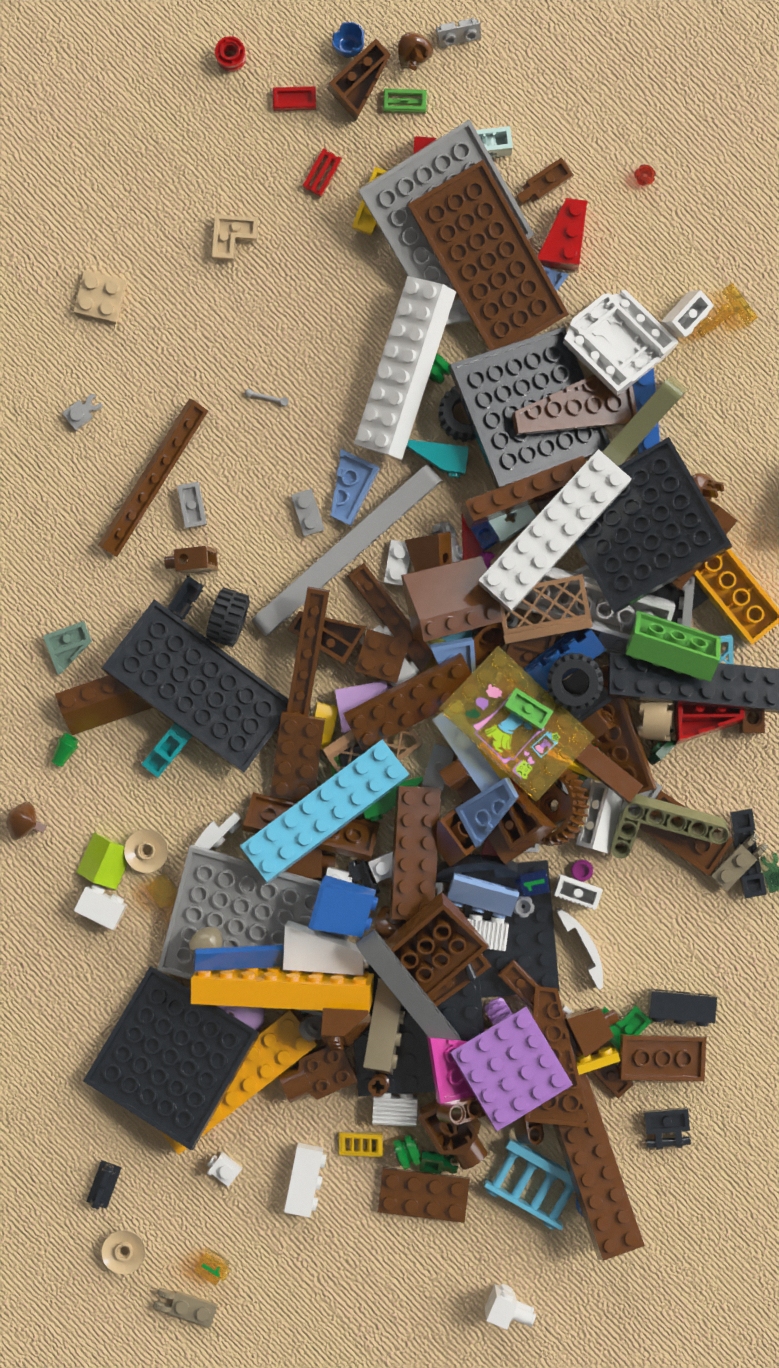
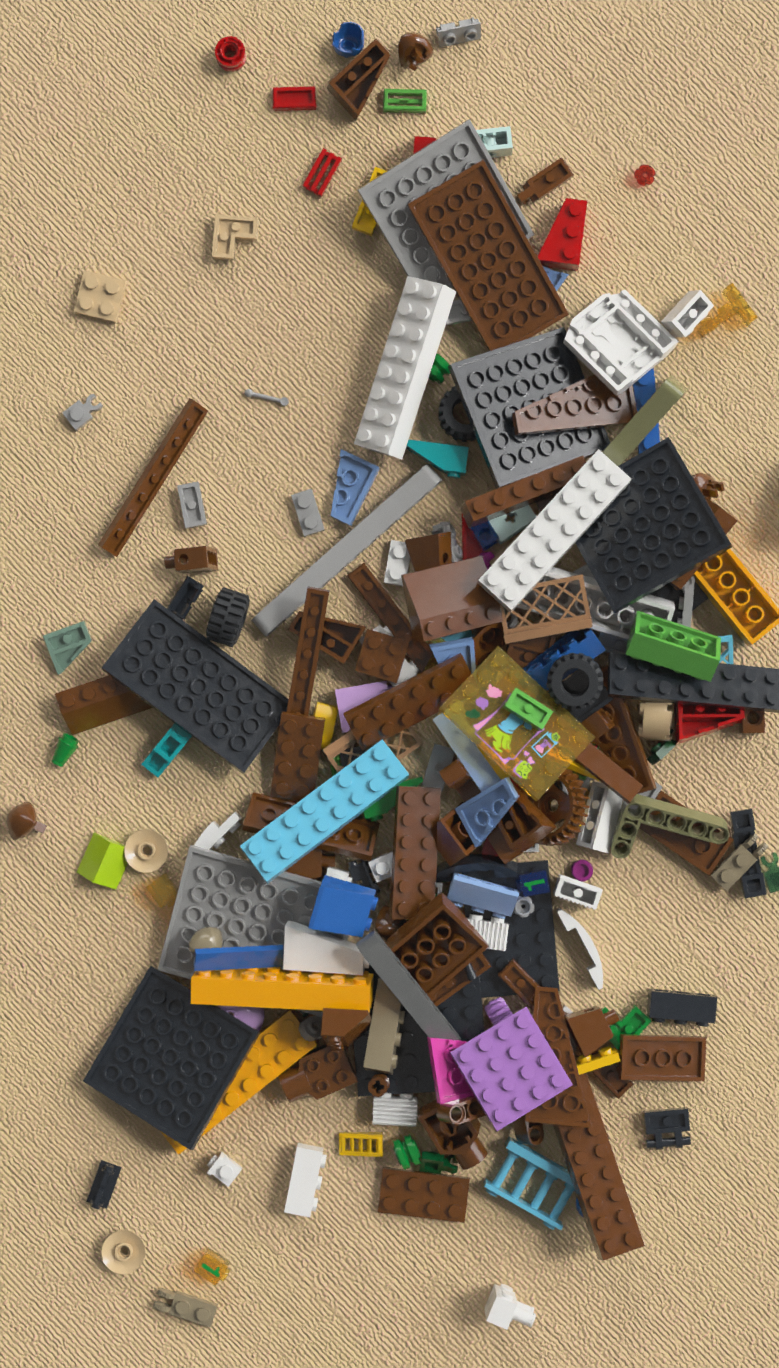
white brick [74,884,127,930] -> none

